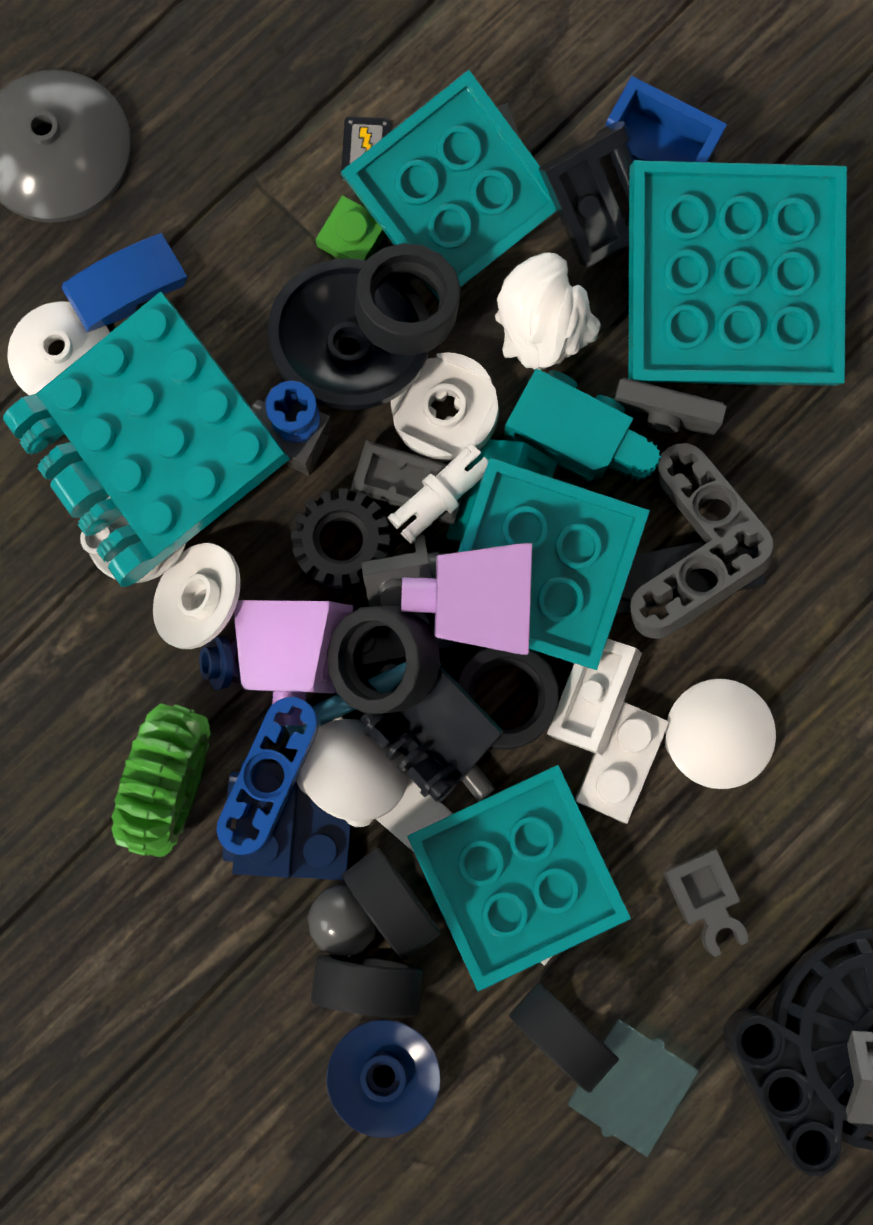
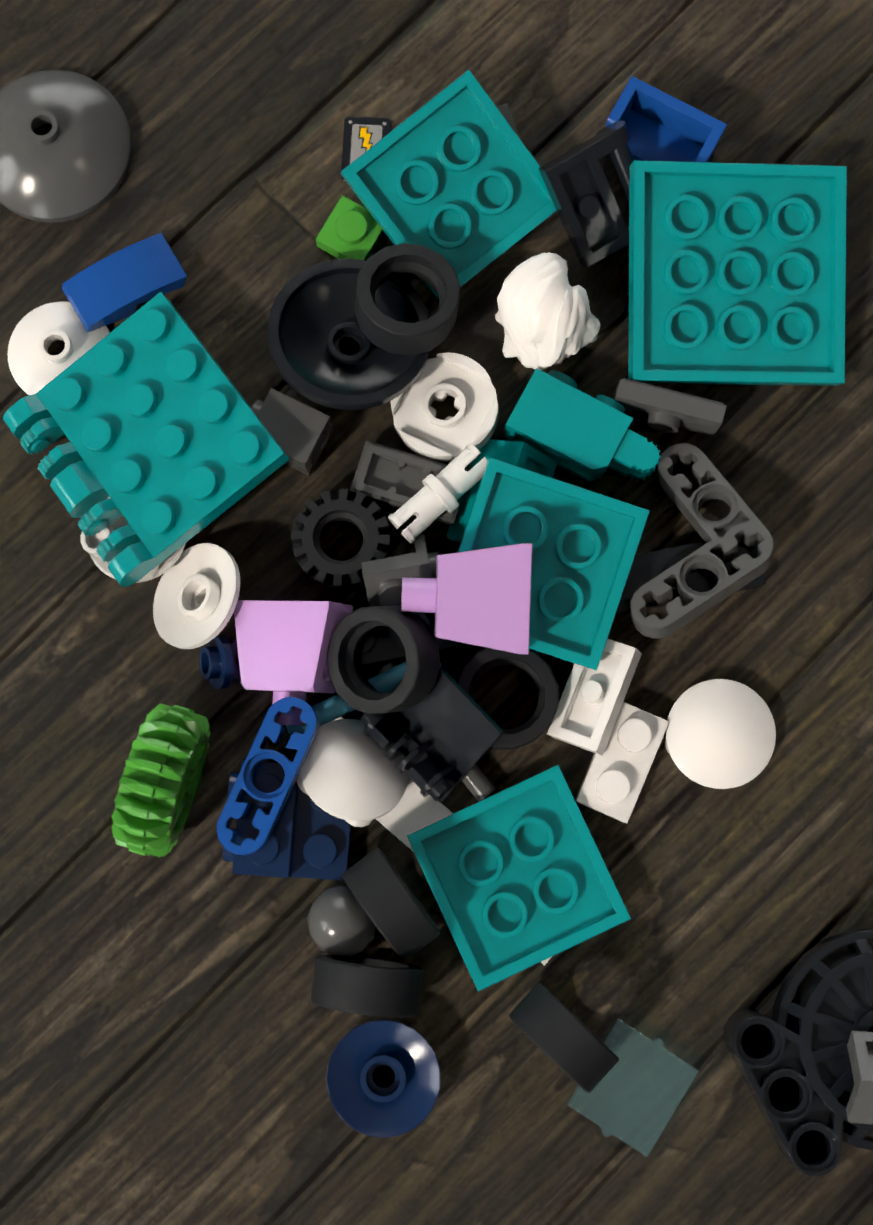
blue bush [265,381,321,444] -> none
dark grey plate [663,849,748,957] -> none

